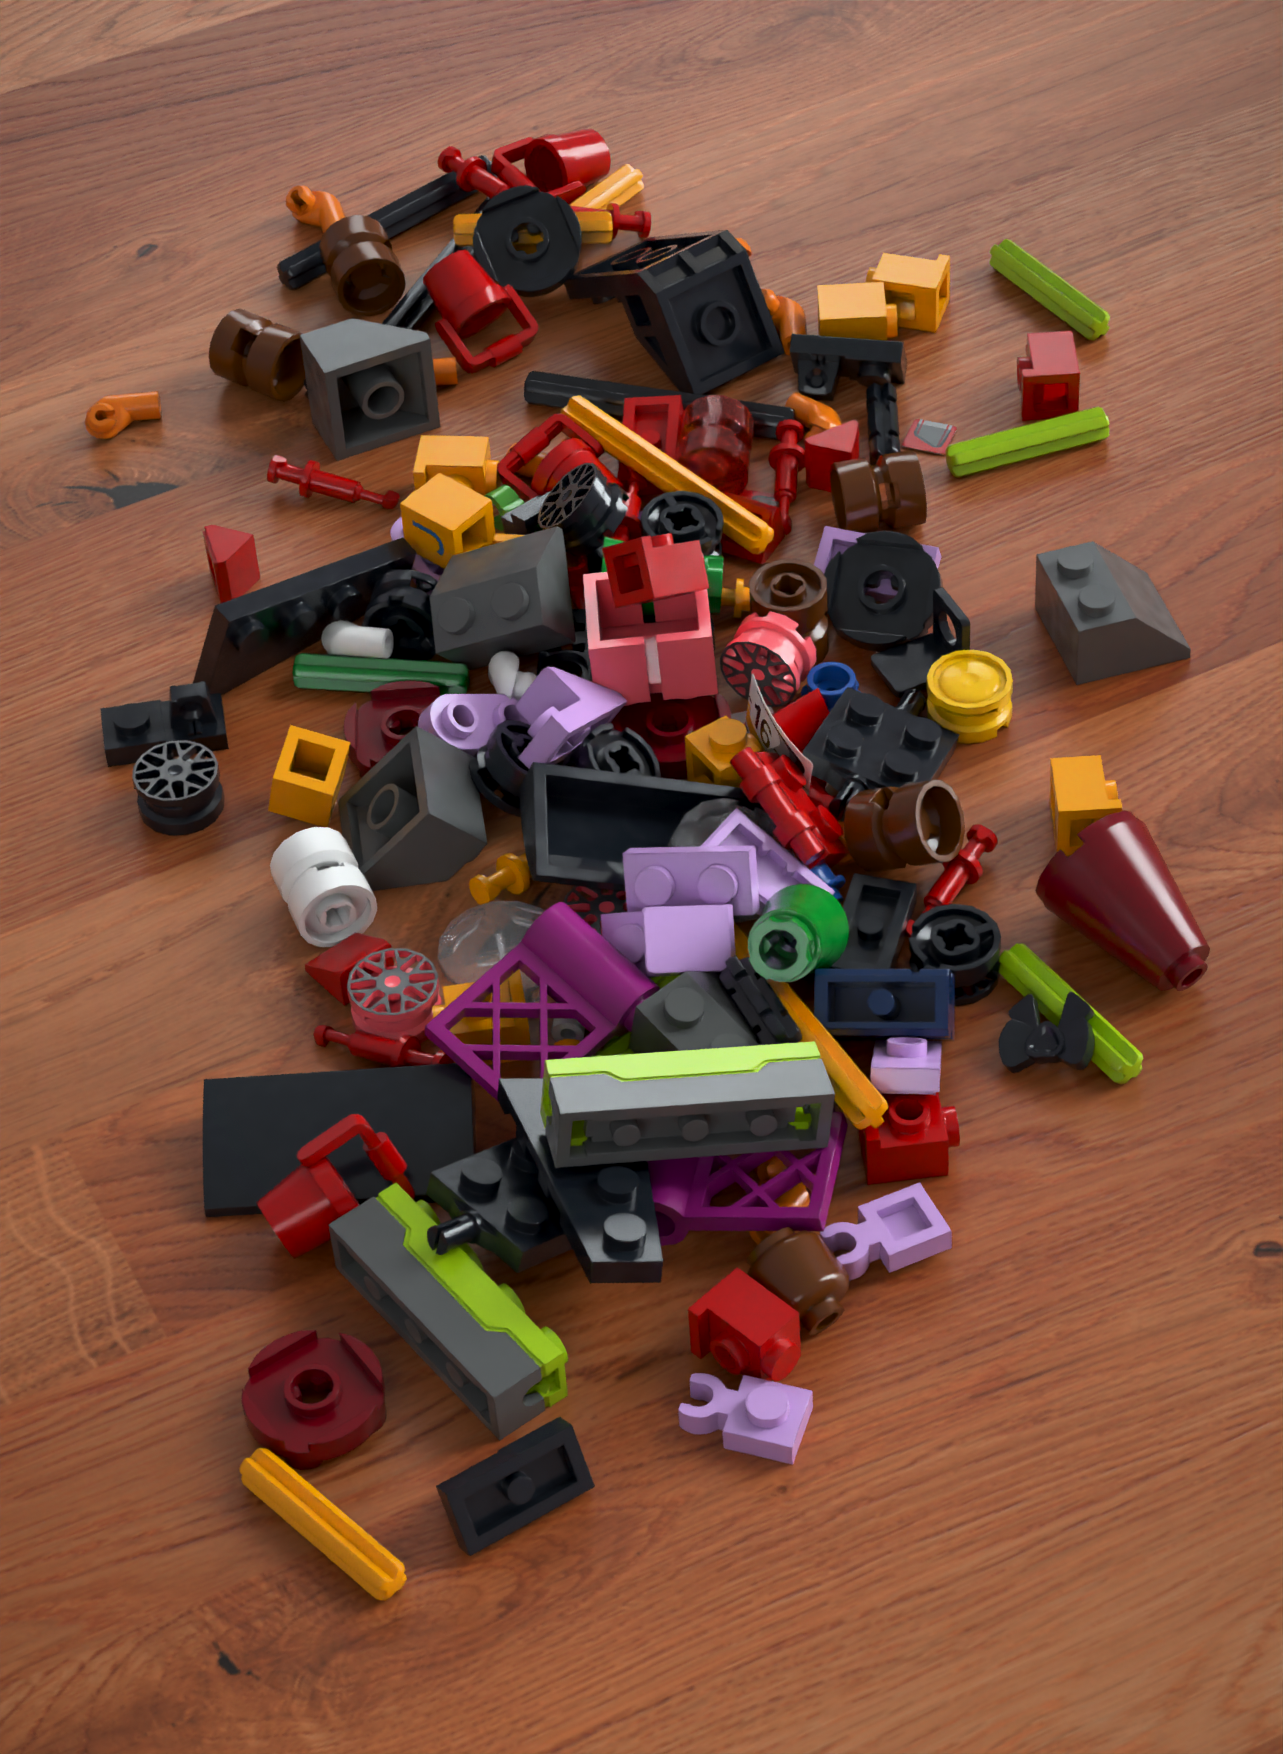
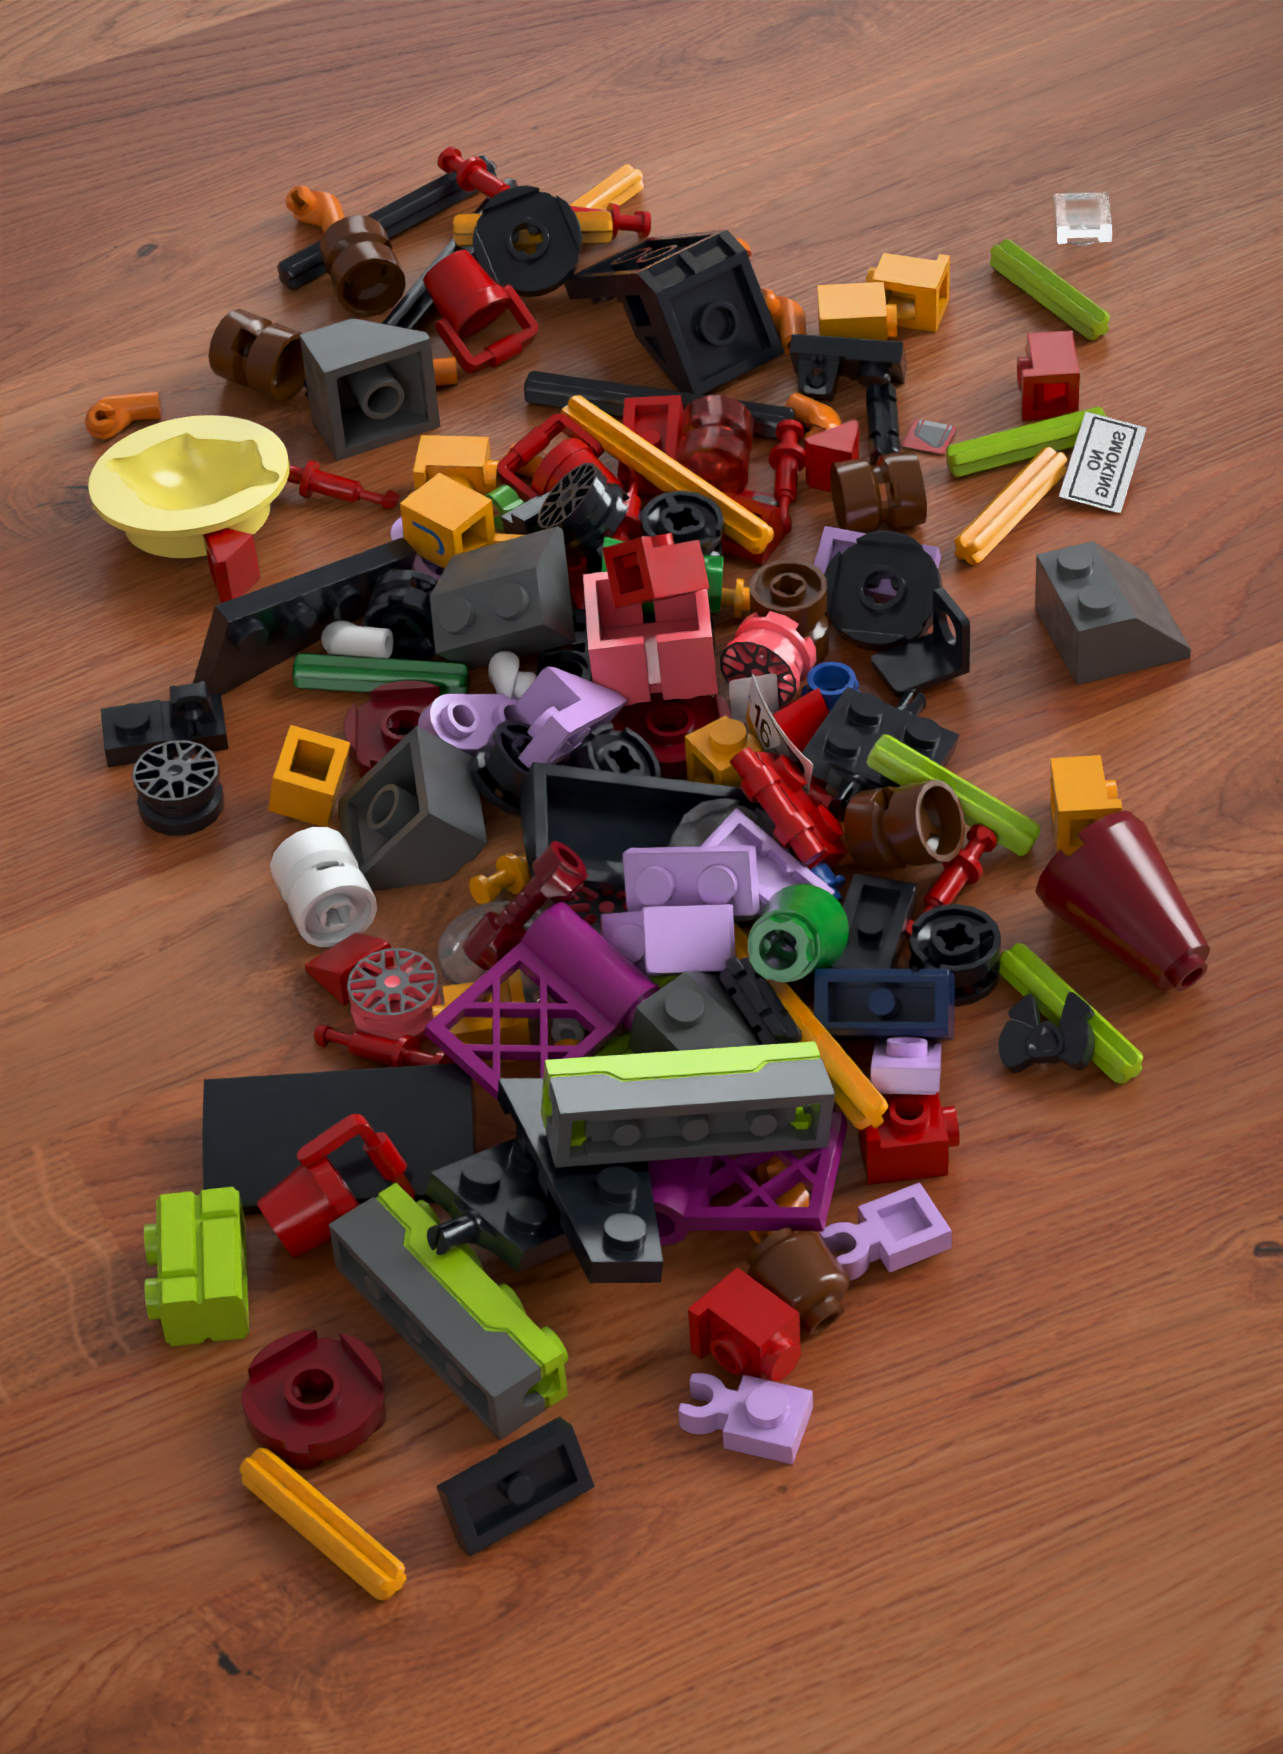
red piece [491,128,611,204] -> none
yellow wheel [927,649,1013,744] -> none
none -> light yellow piece [88,415,290,558]
none -> lime brick [144,1187,250,1346]
none -> dark red piece [462,841,589,971]
none -> white sticker [729,673,779,717]
none -> lime axle [867,734,1041,856]
none -> light orange axle [954,447,1067,565]
none -> clear plate [1053,192,1112,245]
none -> clear sticker [1059,412,1147,513]

